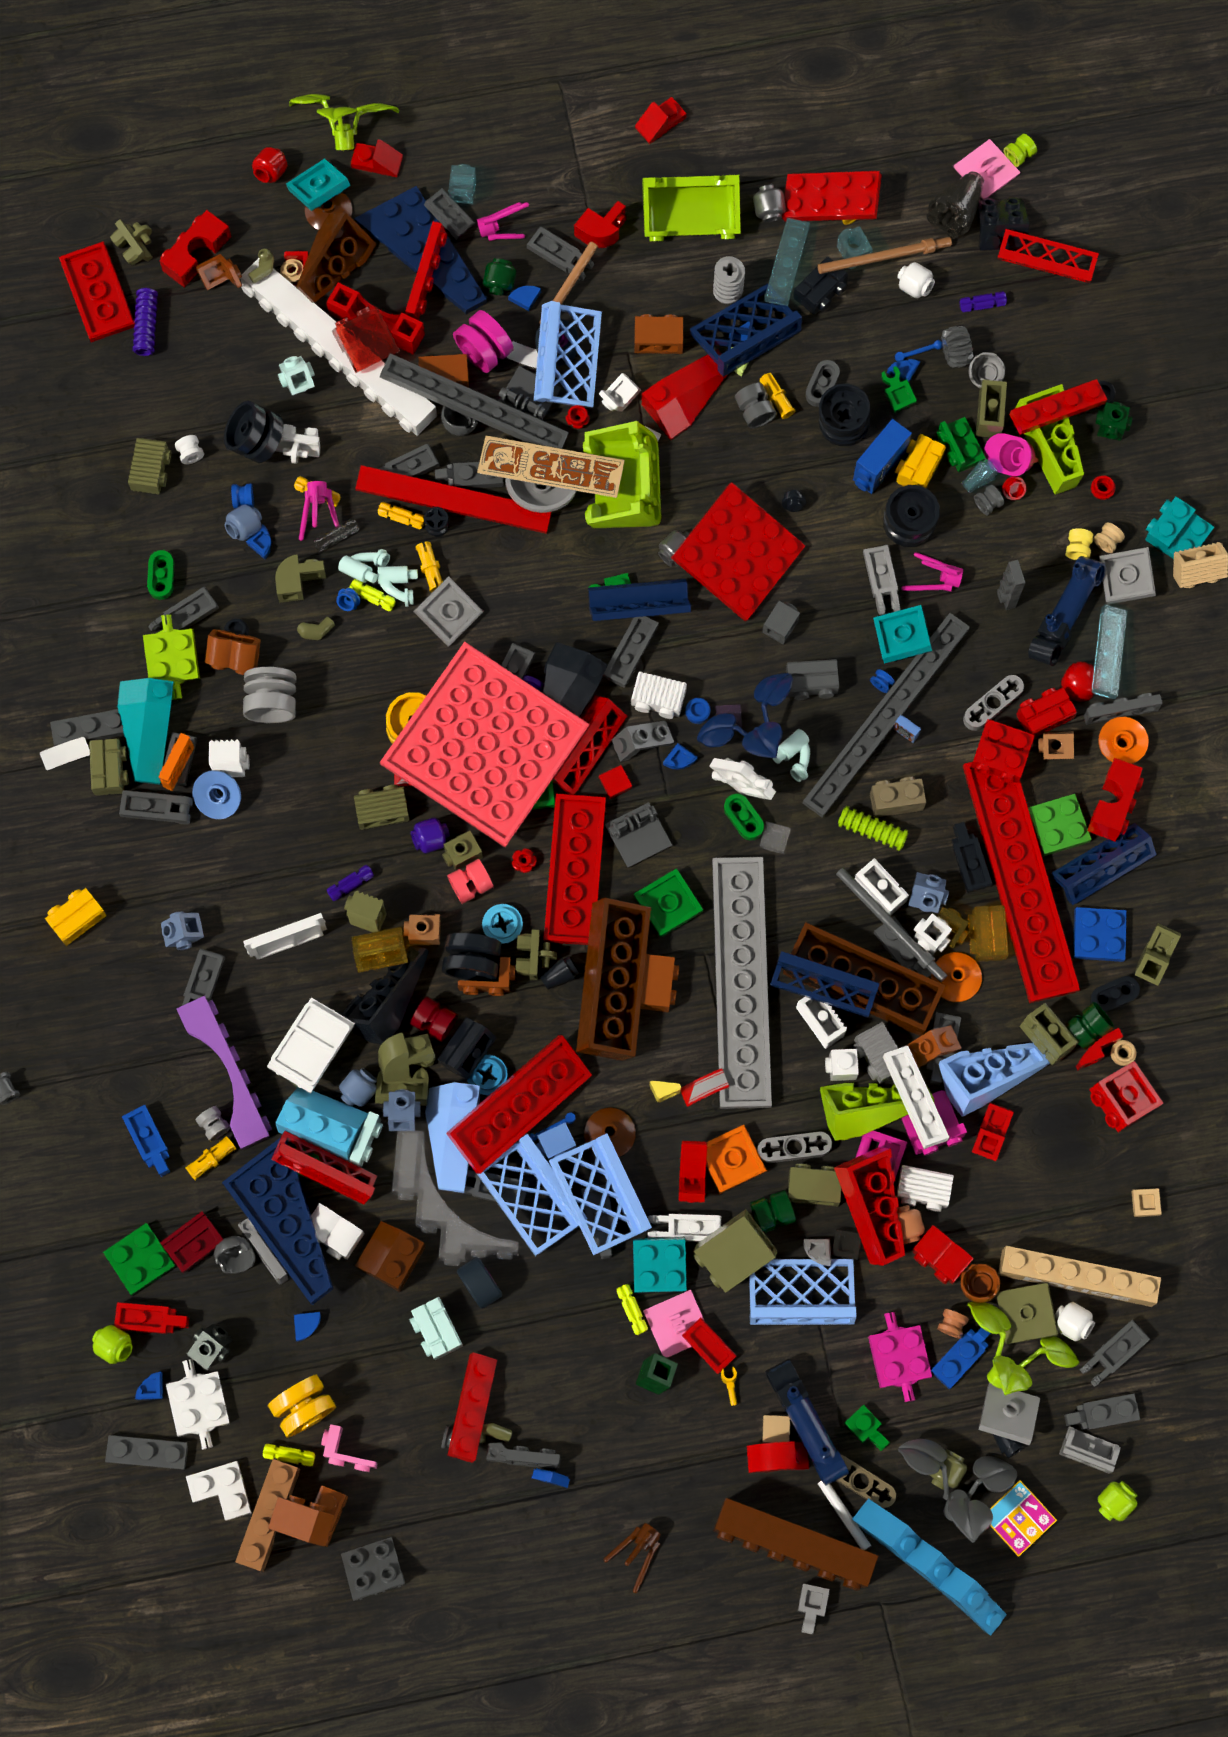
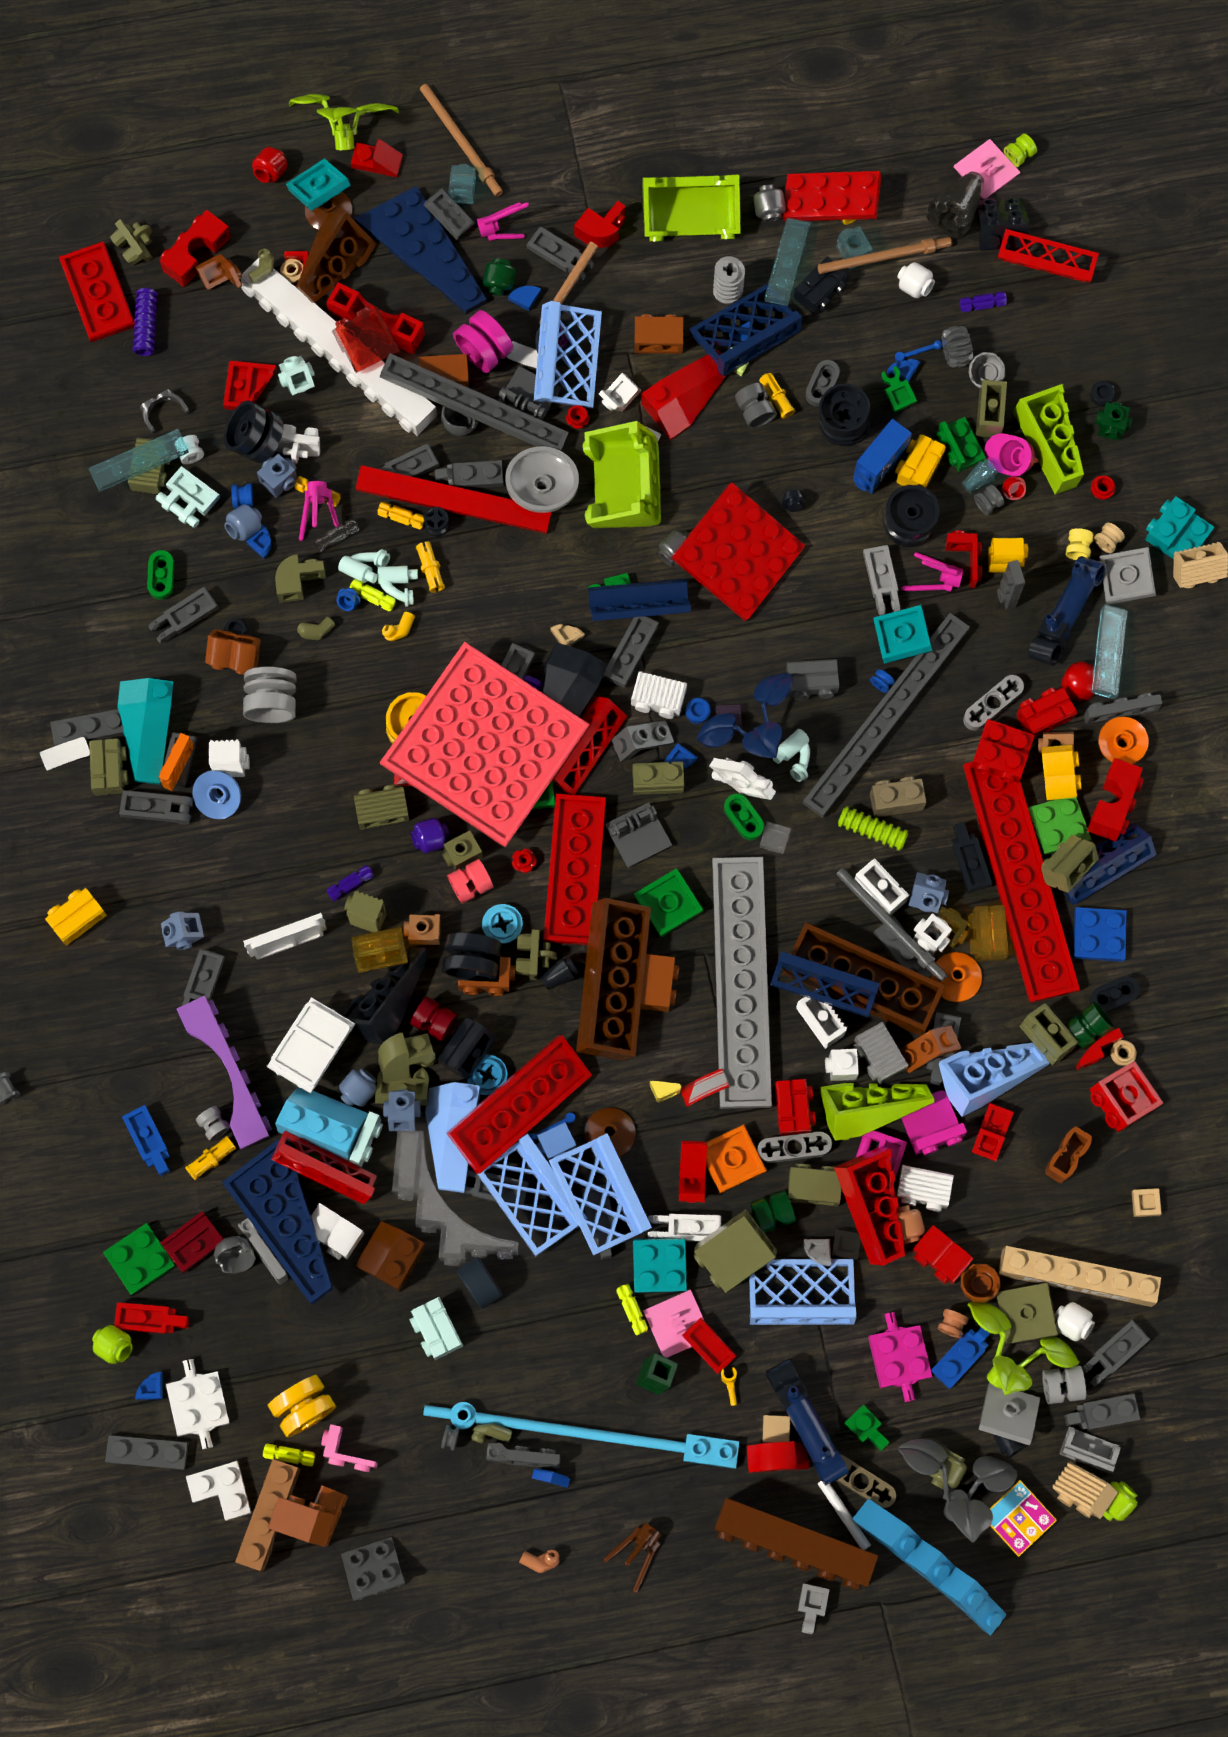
lime plate [143,614,200,700] -> none
pearl dark grey brick [187,1324,233,1370] -> none
blue tile [294,1312,321,1342] -> none
red plate [405,221,447,320] -> none
light grey plate [413,576,483,646] -> none
red plate [447,1352,497,1463] -> none
sticker [477,436,625,498] -> none
red tile [599,765,632,799] -> none
red slope [635,97,686,144] -> none
dark grey brick [762,601,800,645] -> none
white plate [883,1045,949,1149] -> none
medium blue tile [893,715,921,743] -> none
red plate [1009,379,1108,435] -> none
olive brick [1135,923,1181,986] -> none
none -> clear light blue tile [88,429,189,492]
none -> flat silver cap [140,389,189,433]
none -> light aqua plate [156,466,220,528]
none -> red wing [223,361,277,410]
none -> sand blue brick [257,453,297,498]
none -> yellow arm [382,612,415,641]
none -> medium nougat bar [420,84,503,197]
none -> medium azure bar [423,1402,739,1469]
none -> nougat arm [519,1549,560,1573]
none -> tan tile [551,624,585,646]
none -> olive brick [632,762,684,795]
none -> red brick [775,1079,816,1136]
none -> red bracket [945,530,982,588]
none -> yellow brick [988,538,1028,573]
none -> olive brick [1041,835,1099,893]
none -> yellow brick [1042,745,1082,800]
none -> light grey wheel [1042,1366,1086,1404]
none -> dark orange brick [1045,1126,1092,1184]
none -> tan brick [1053,1462,1118,1519]

